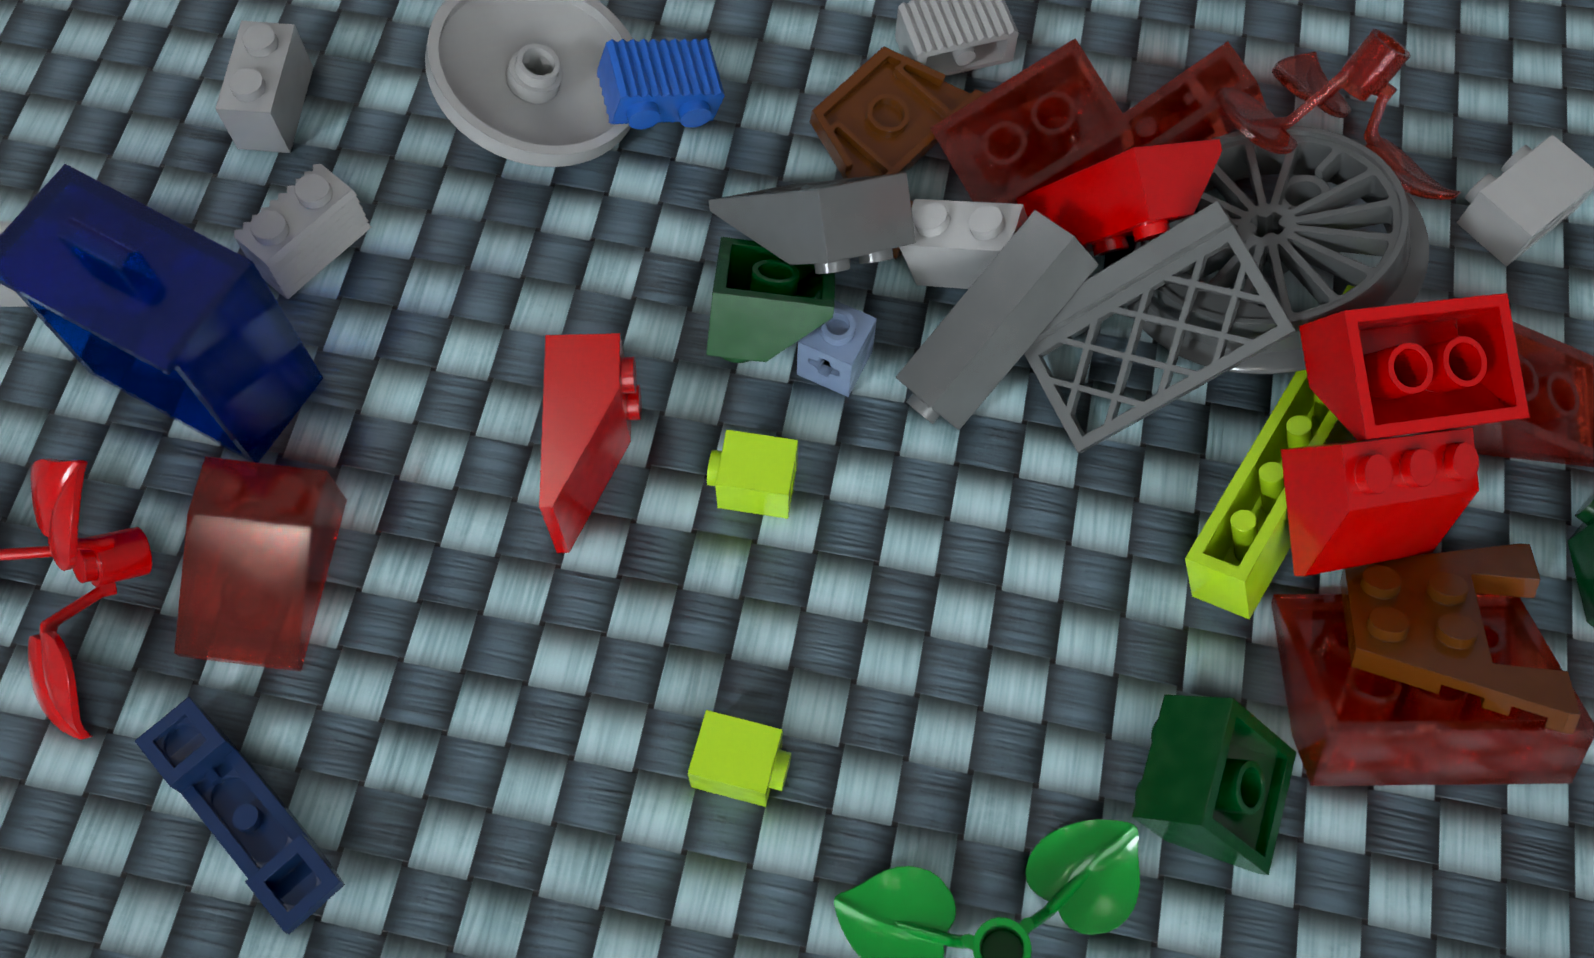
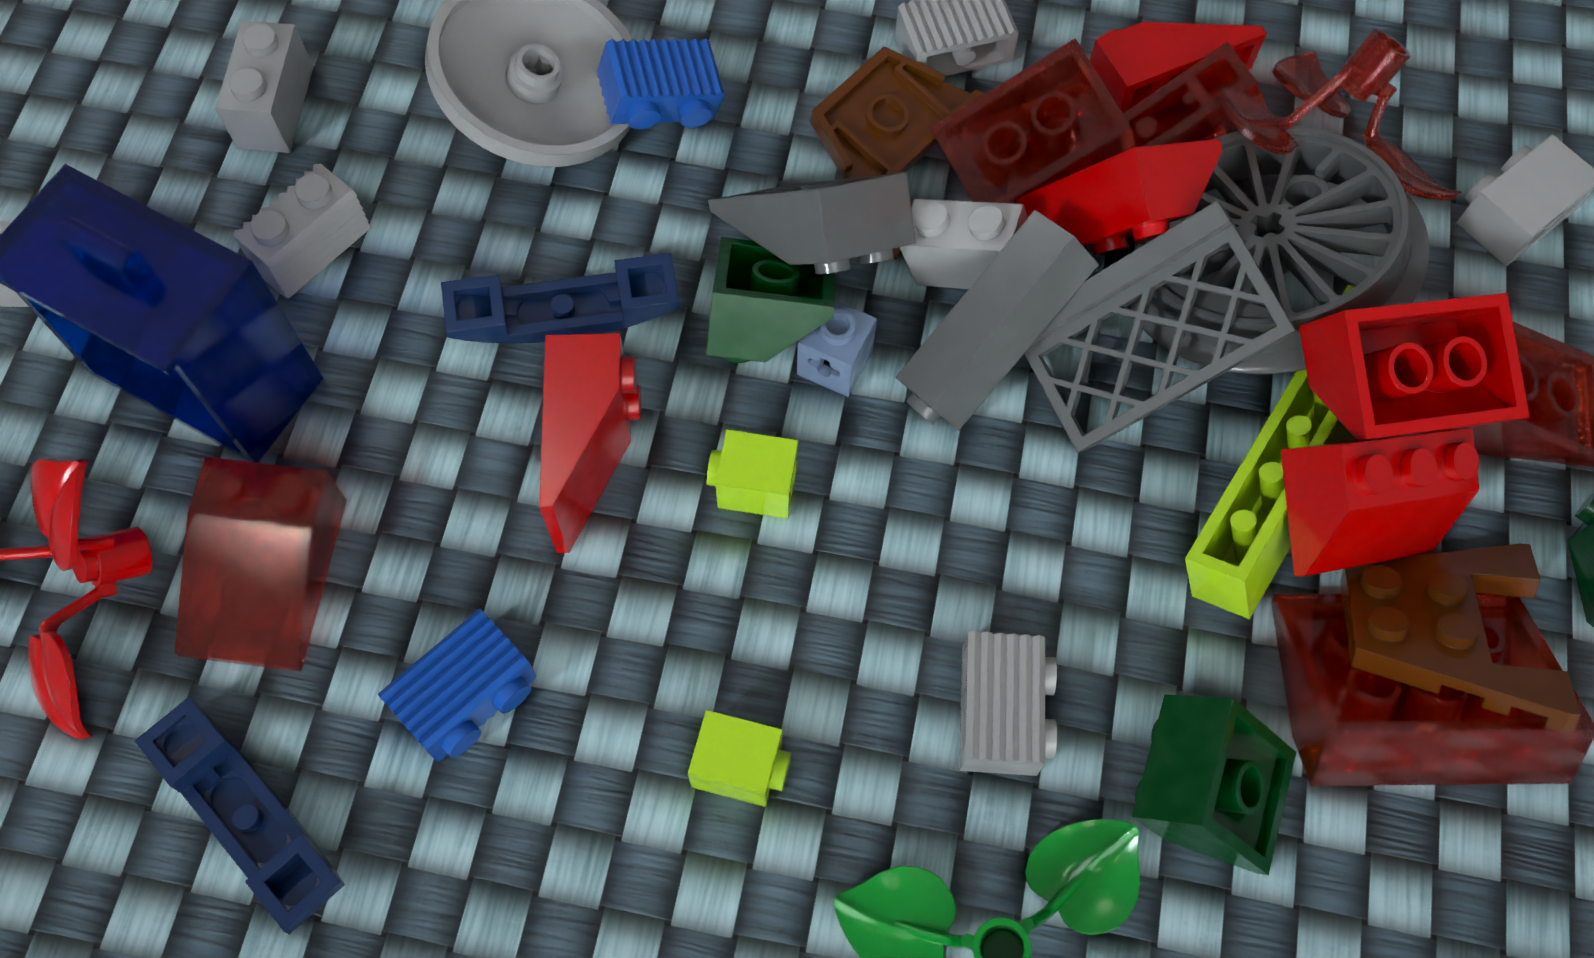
none -> blue brick [377,608,537,762]
none -> dark blue slope [441,253,680,344]
none -> light grey brick [959,631,1057,776]
none -> red slope [1086,22,1267,120]

